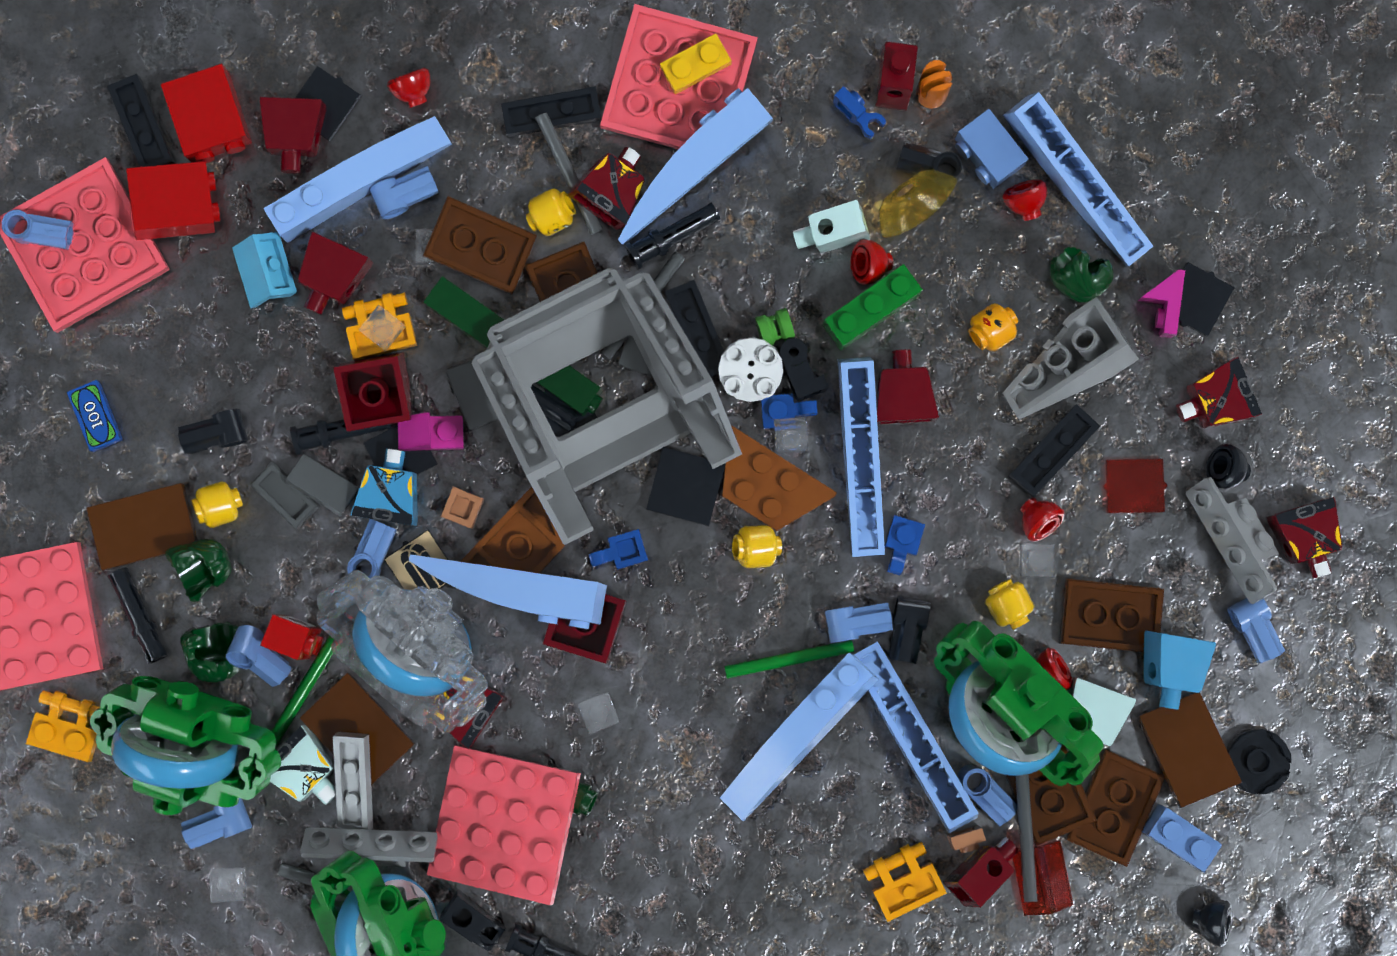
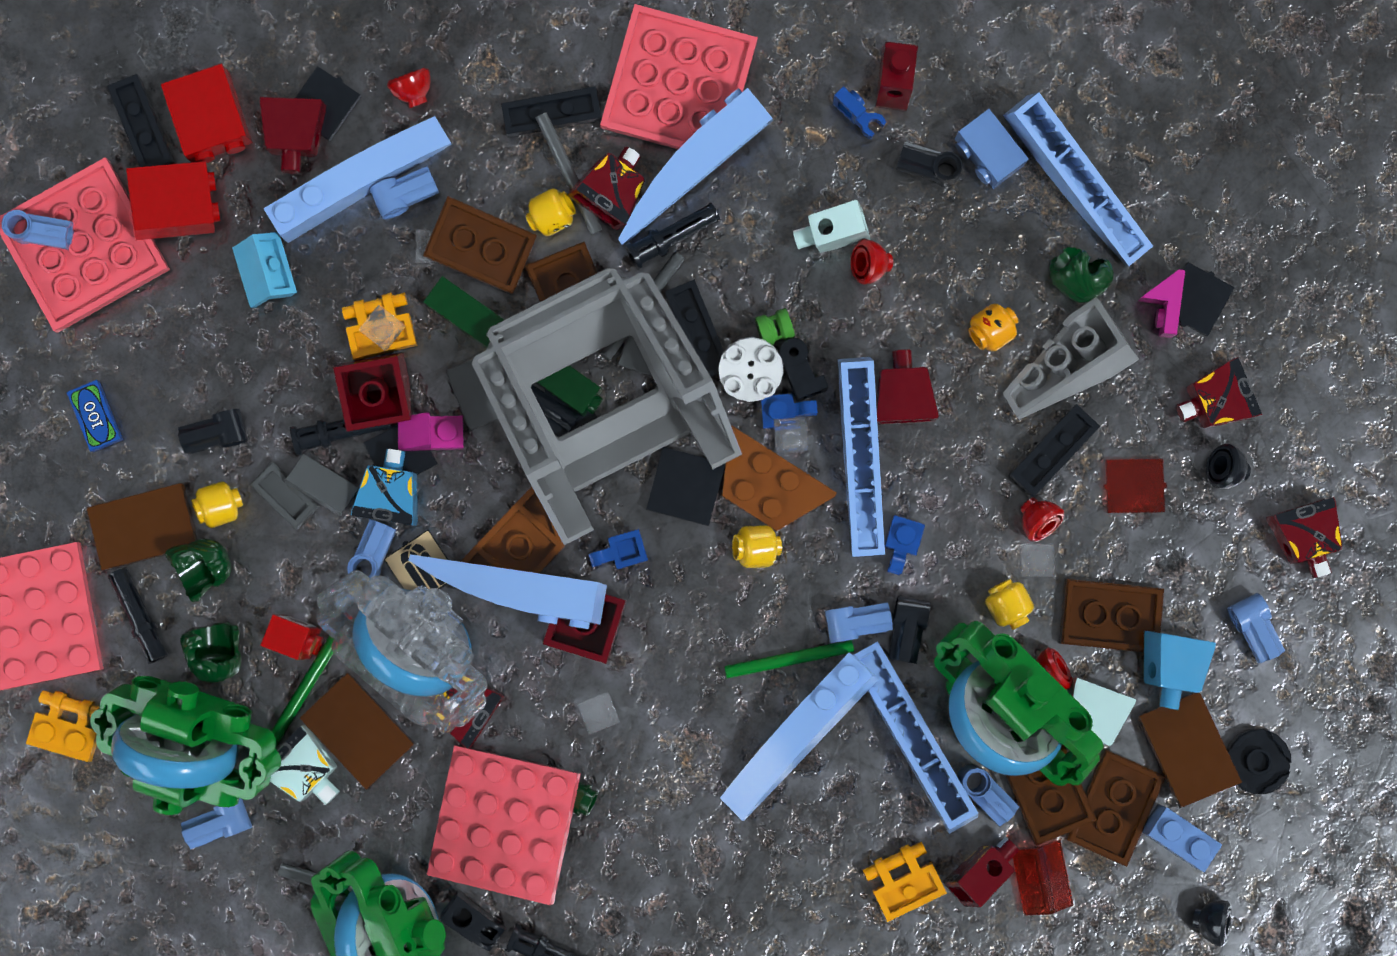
clear plate [209,866,246,903] -> none
medium blue piece [226,625,292,687] -> none
dark red torso [298,232,373,315] -> none
light grey bracket [300,827,438,867] -> none
light grey plate [333,732,373,830] -> none
nougat plate [441,487,484,529] -> none
yellow plate [660,34,732,95] -> none
green brick [822,264,923,351] -> none
clear yellow piece [879,169,957,238] -> none
orange arm [916,60,952,109] -> none
nougat plate [947,825,986,853] -> none
red brick [1002,179,1047,221] -> none
dark grey bar [1015,774,1038,902] -> none
light grey bracket [1186,477,1279,604] -> none

